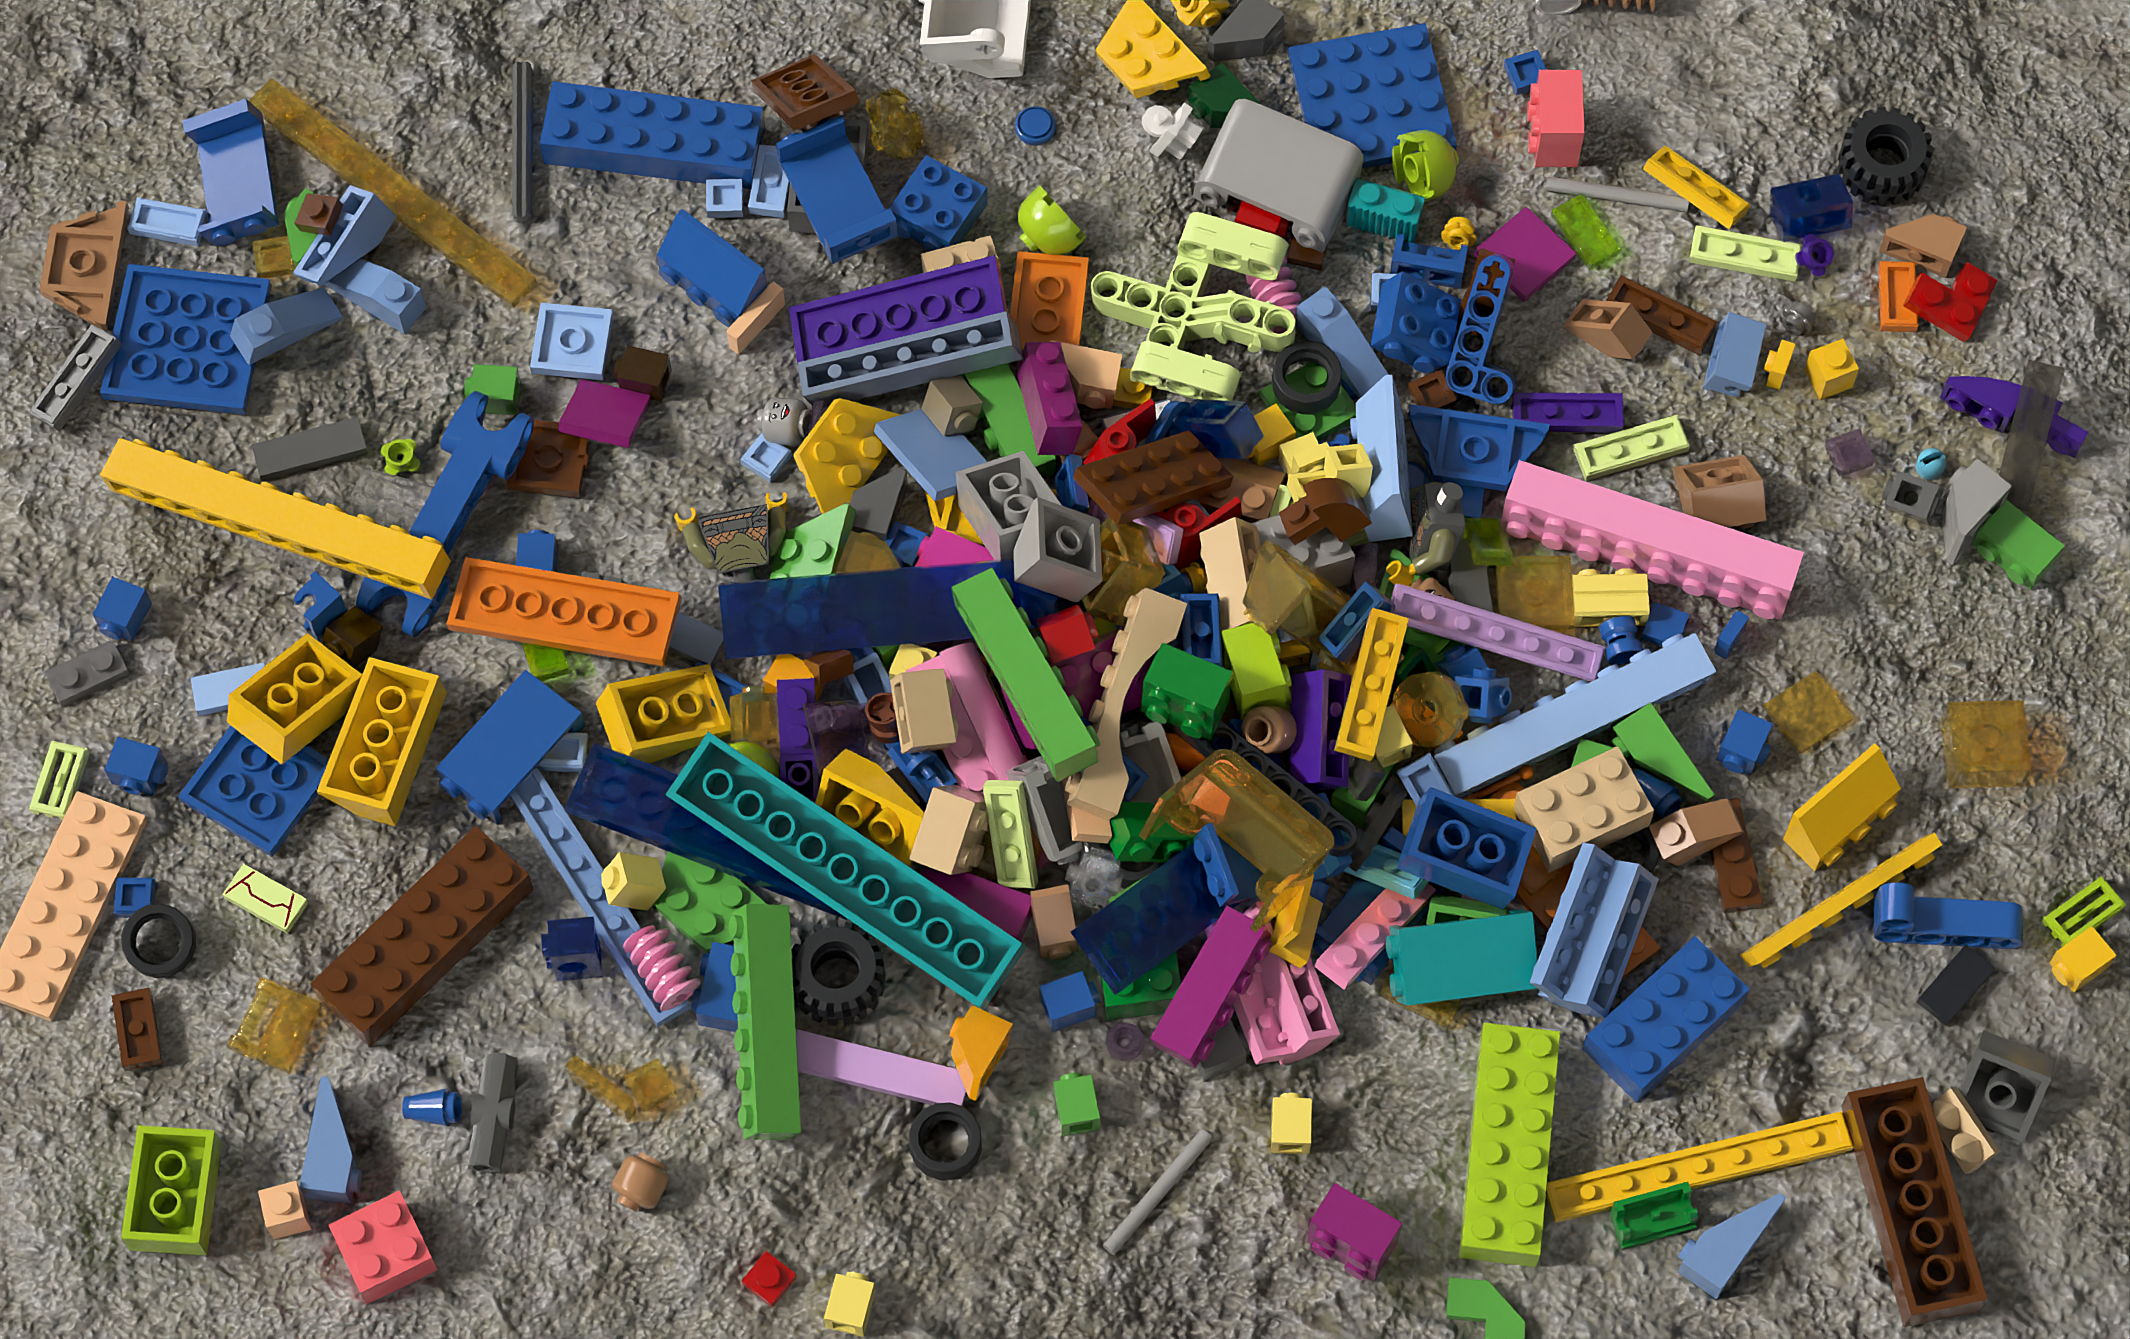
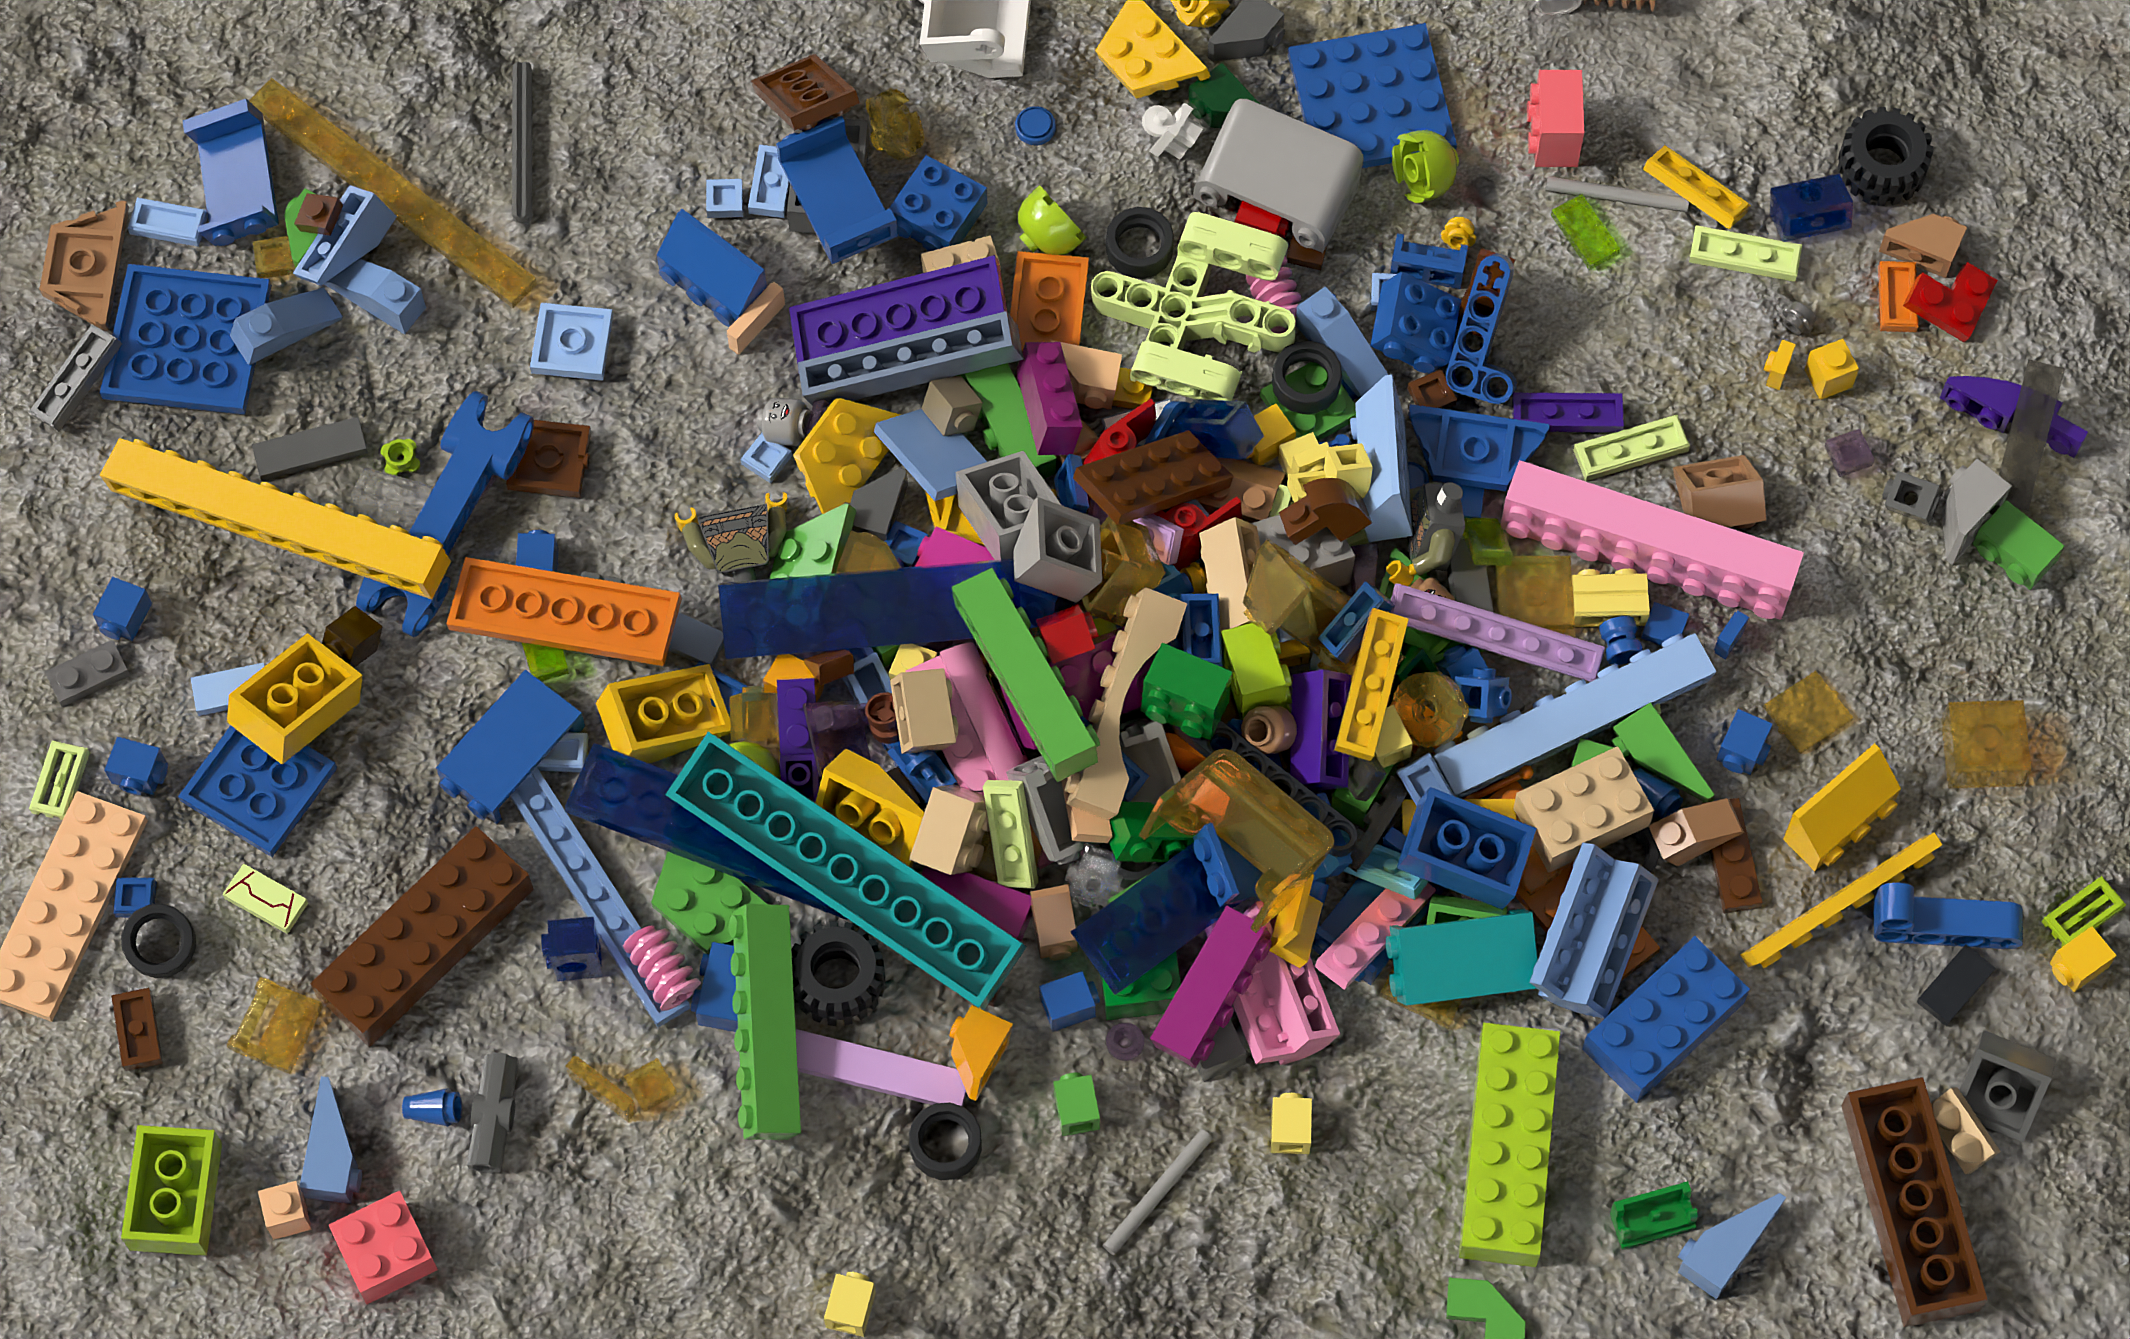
blue hinge [294,571,347,644] -> none
yellow slope [317,657,447,827] -> none
bright green brick [465,364,521,415] -> none
blue brick [539,81,765,189] -> none
magenta tile [558,379,650,448] -> none
light yellow brick [601,852,666,911] -> none
medium nougat head [612,1152,670,1213] -> none
dark brown brick [614,345,672,402] -> none
red plate [741,1251,797,1308] -> none
magenta brick [1307,1182,1402,1282] -> none
teal brick [1346,178,1426,243] -> none
magenta tile [1474,207,1576,302] -> none
blue plate [1504,50,1546,95] -> none
yellow tile [1546,1111,1854,1223] -> none
medium nougat slope [1563,299,1653,359] -> none
reddish brown tile [1606,275,1717,356] -> none
medium blue hinge [1703,312,1766,397] -> none
dark purple plate [1795,234,1834,277] -> none
medium azure hinge [1915,448,1947,480] -> none
none -> black tyre [1106,207,1174,279]

